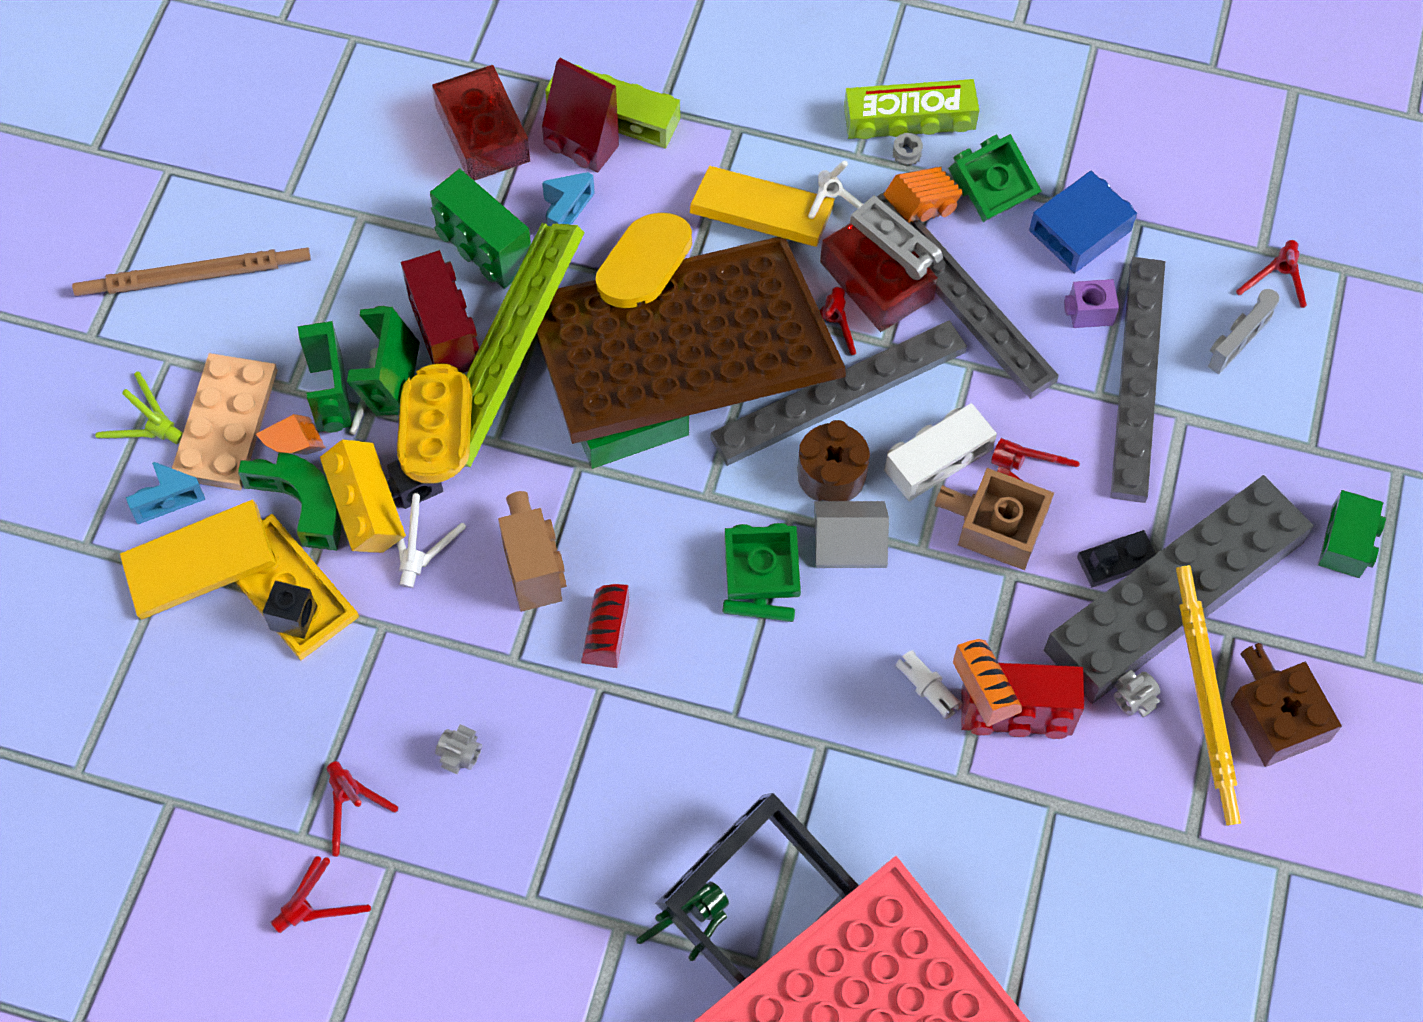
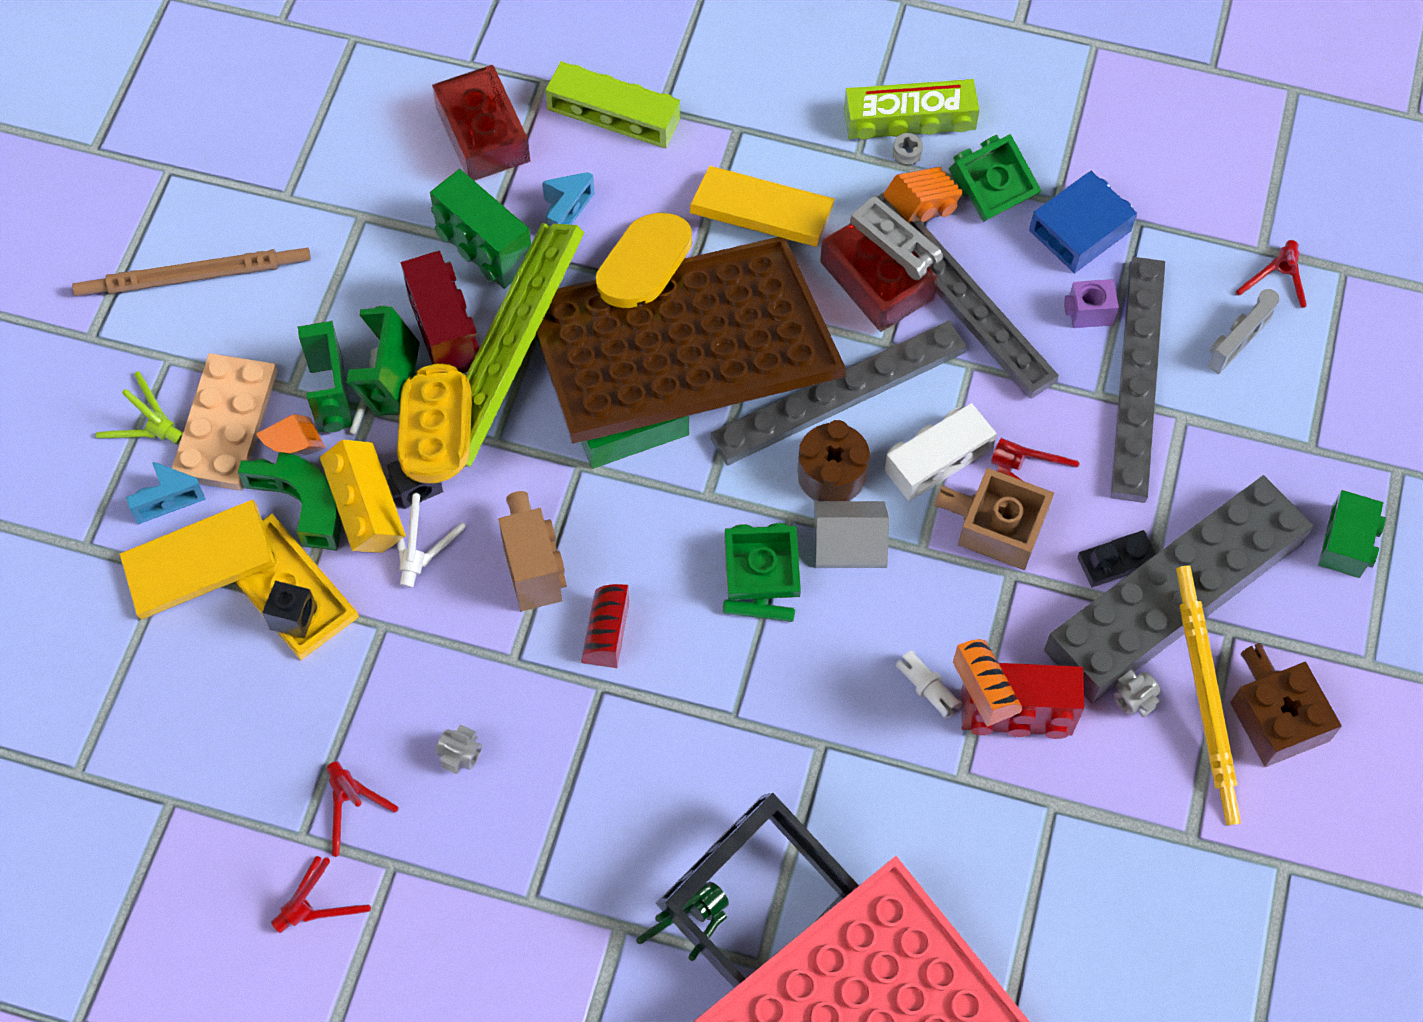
dark red slope [542,57,619,173] -> none
white plant [808,160,863,219] -> none
red plant [819,287,856,355] -> none

